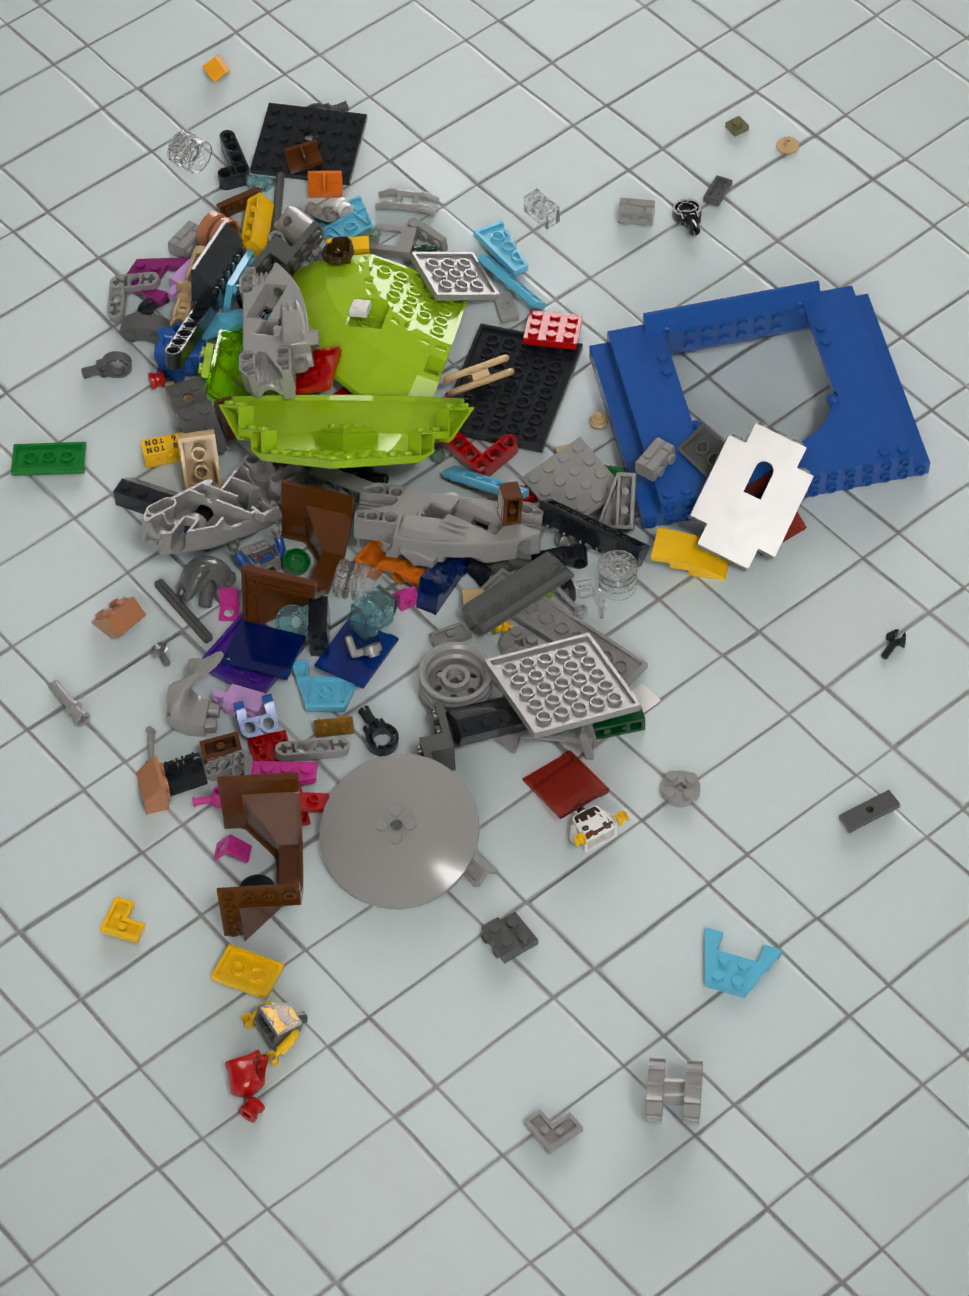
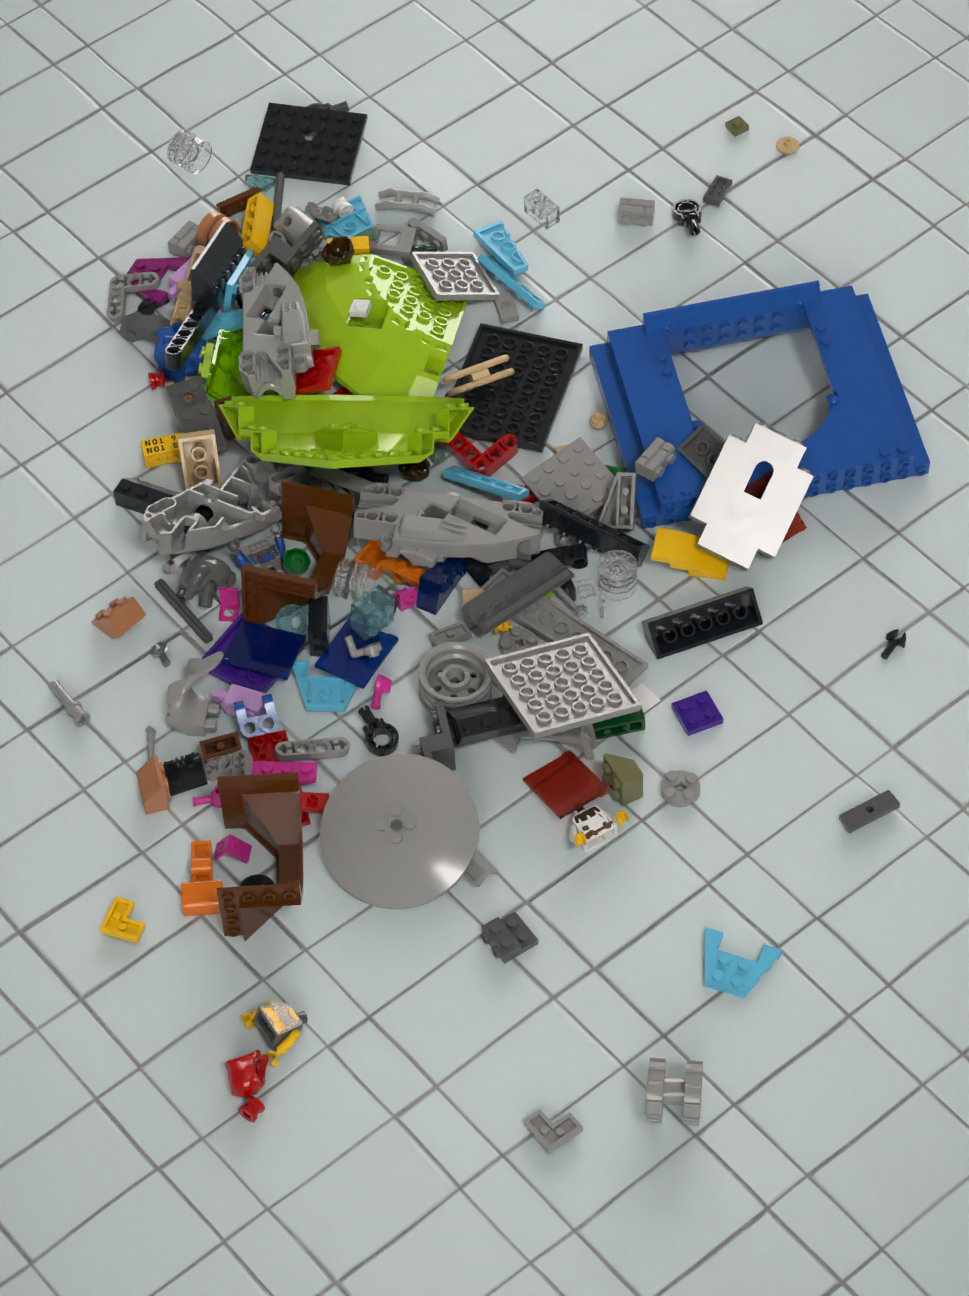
green plate [11,442,87,476] -> none
dark grey pin [81,351,132,379] -> none
light orange panel [202,55,231,82] -> none
yellow plate [211,944,285,1000] -> none
black beam [218,130,251,190] -> none
reddish brown panel [284,139,323,174] -> none
orange panel [308,171,343,198] -> none
pearl gold hinge [314,715,354,738] -> none
reddish brown brick [497,481,523,526] -> none
plate [523,310,583,350] -> none
none -> light grey plate [162,551,198,574]
none -> orange plate [181,840,223,916]
none -> dark pink bar [371,674,392,710]
none -> dark brown hair [398,458,430,480]
none -> olive slope [602,753,643,806]
none -> black slope [641,586,763,659]
none -> dark purple plate [671,690,723,736]

